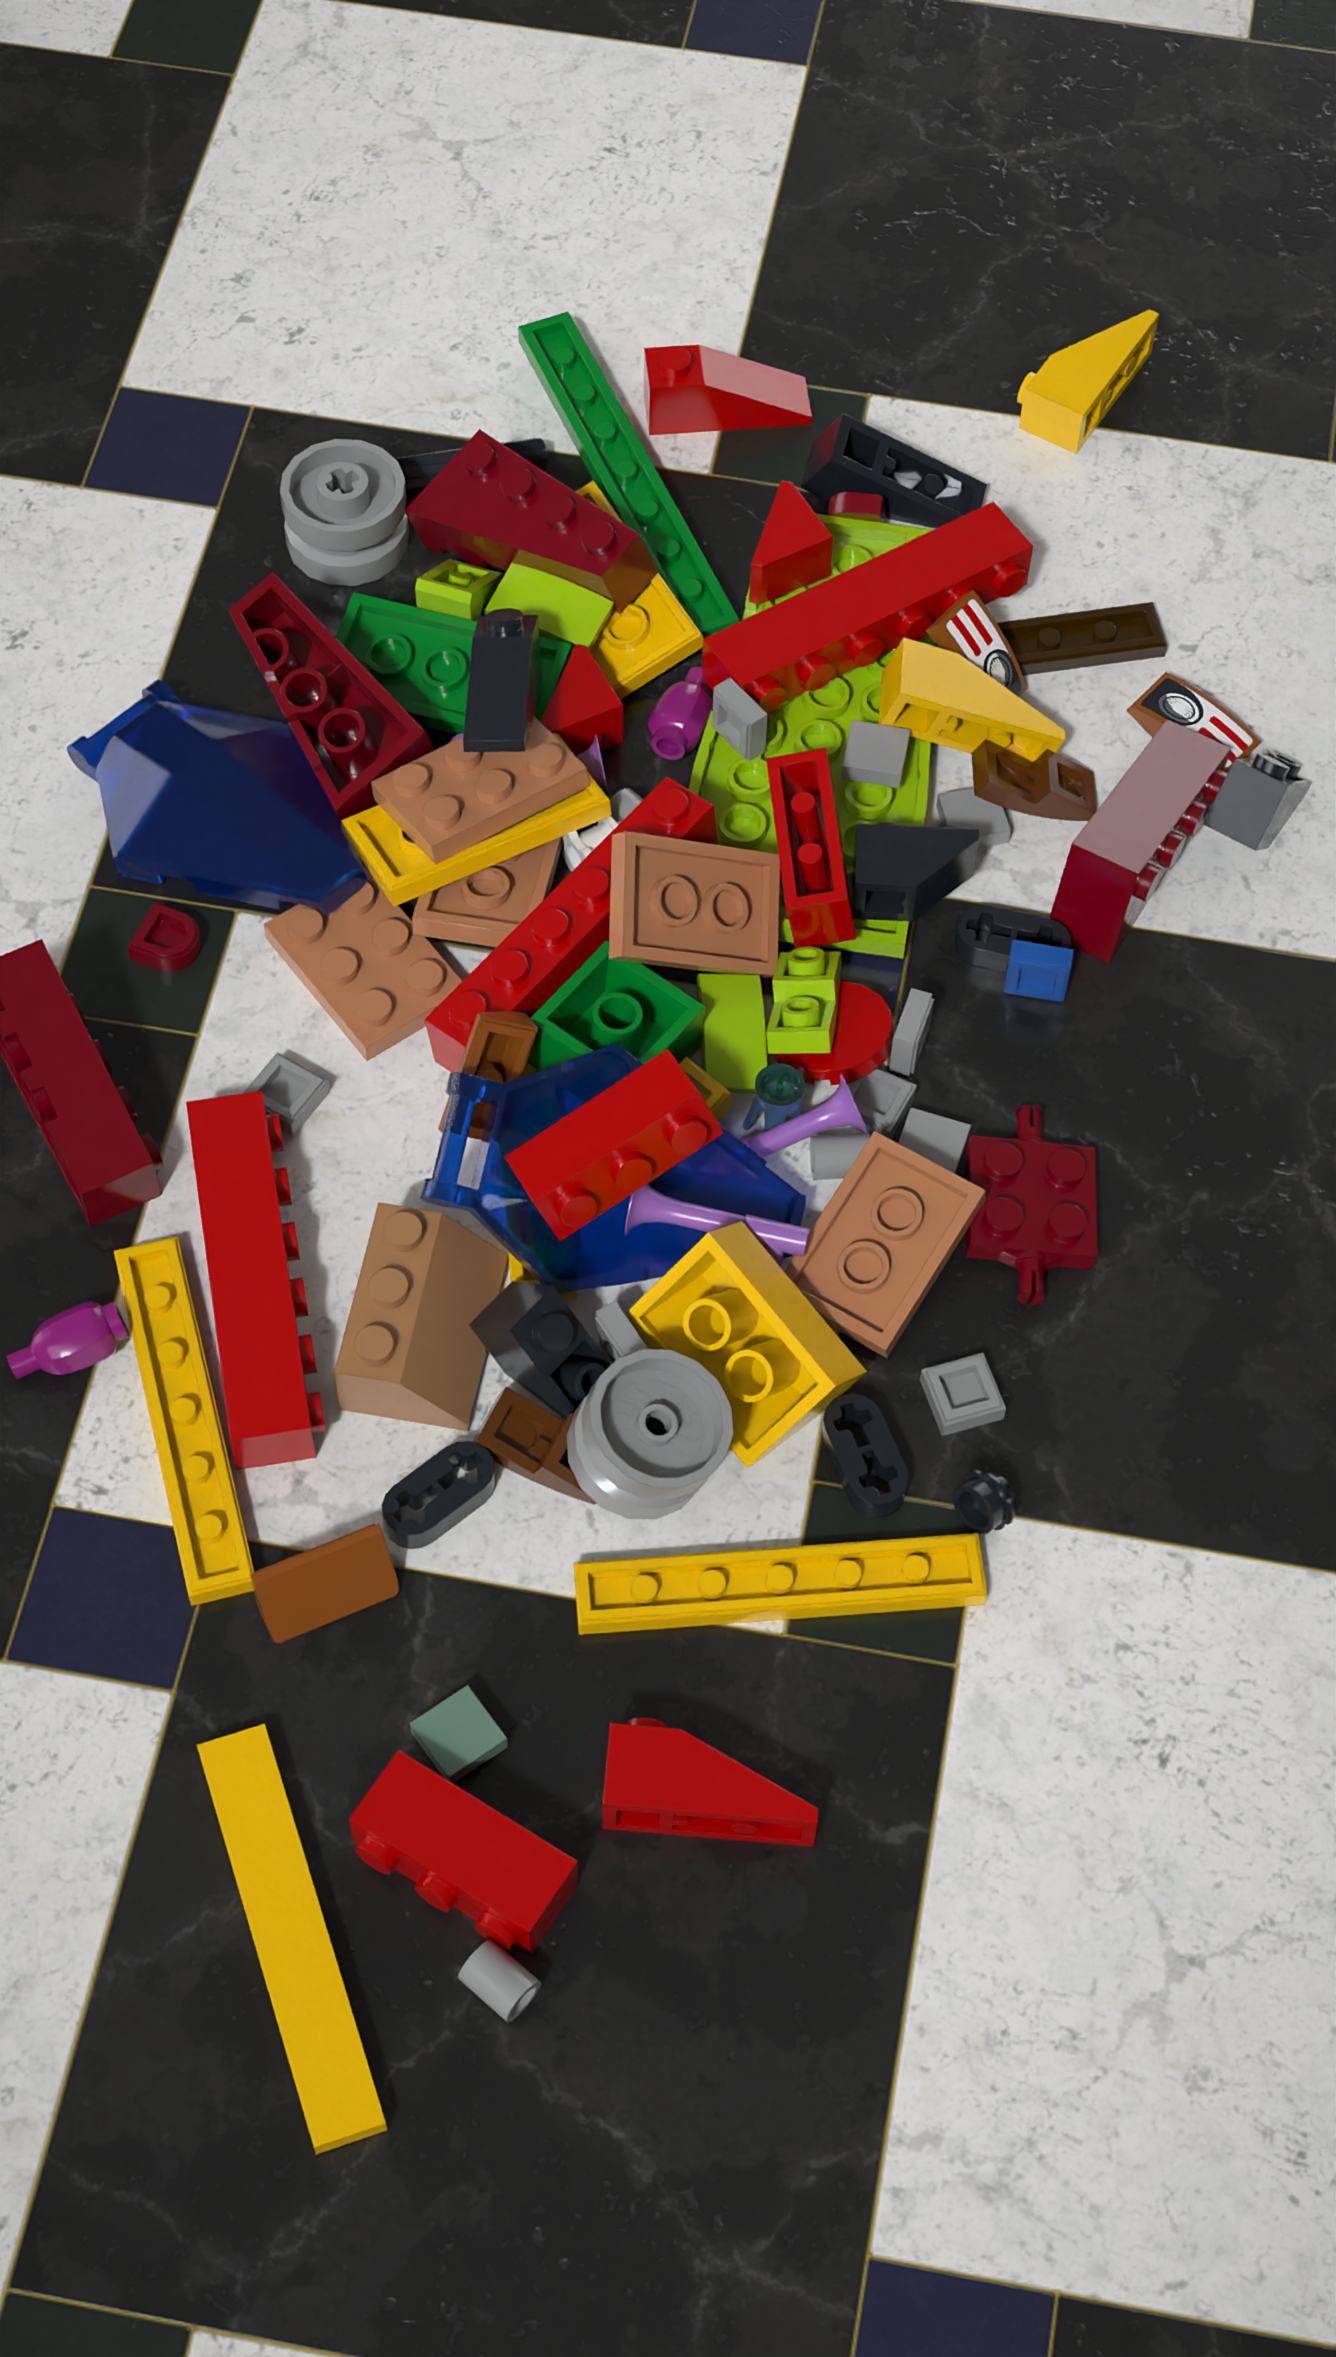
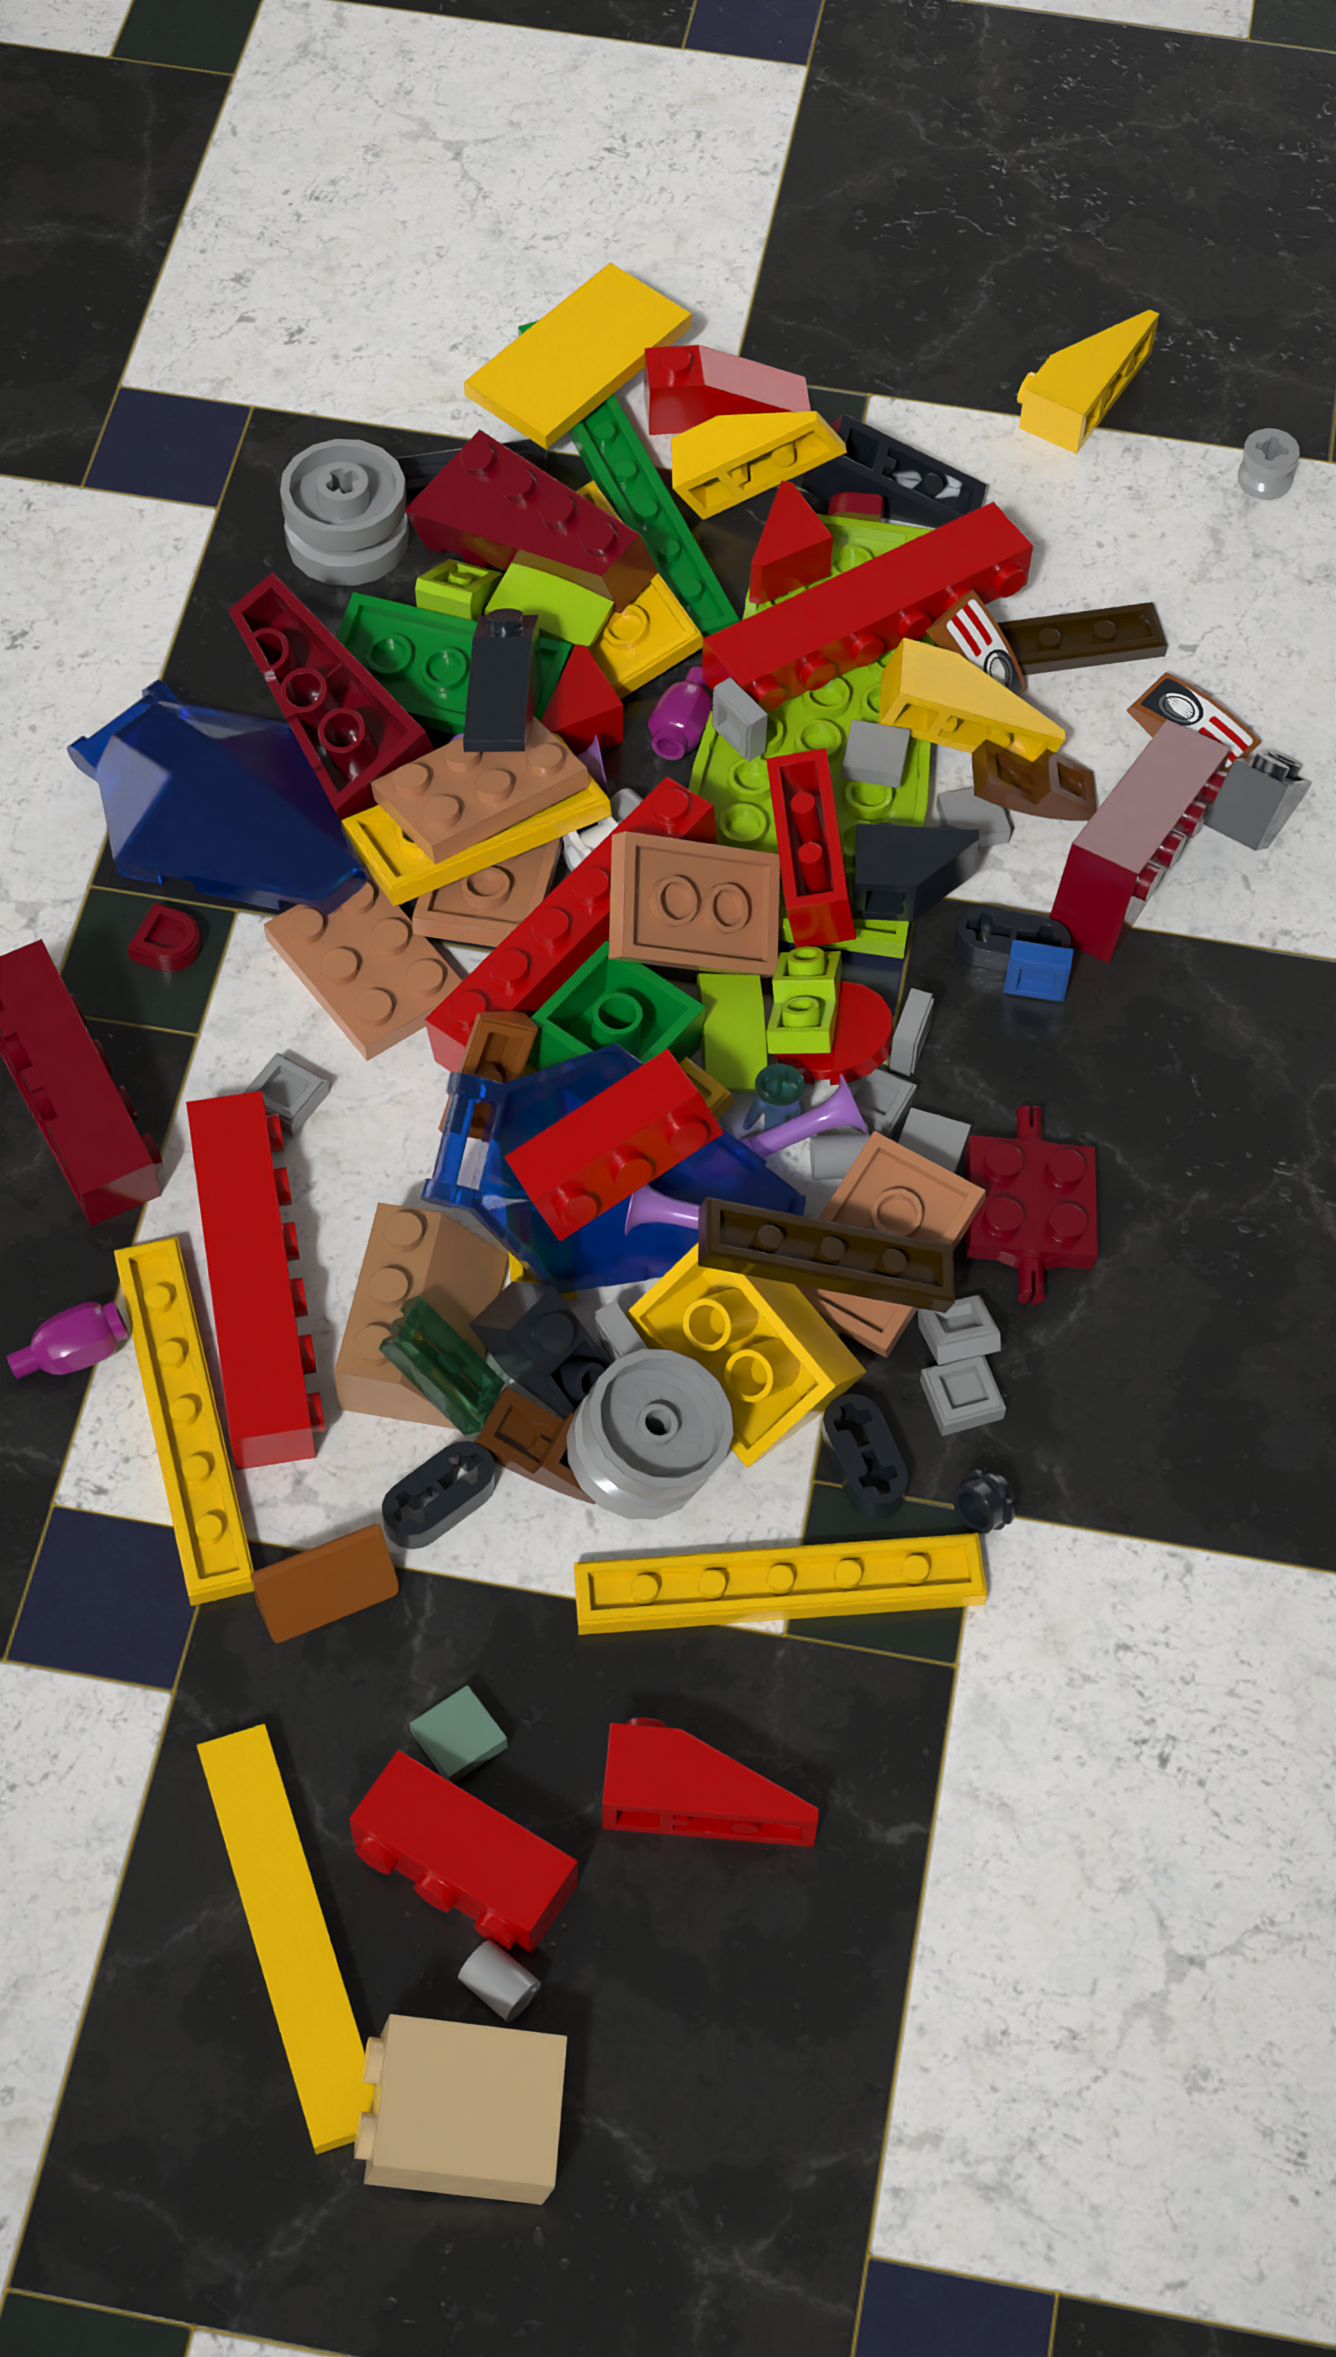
none -> tan brick [354,2014,567,2205]
none -> clear green tile [378,1295,505,1436]
none -> yellow tile [464,262,692,450]
none -> yellow slope [671,411,846,520]
none -> dark brown tile [698,1197,955,1313]
none -> light grey tile [918,1295,1001,1365]
none -> light grey wheel [1238,428,1300,500]

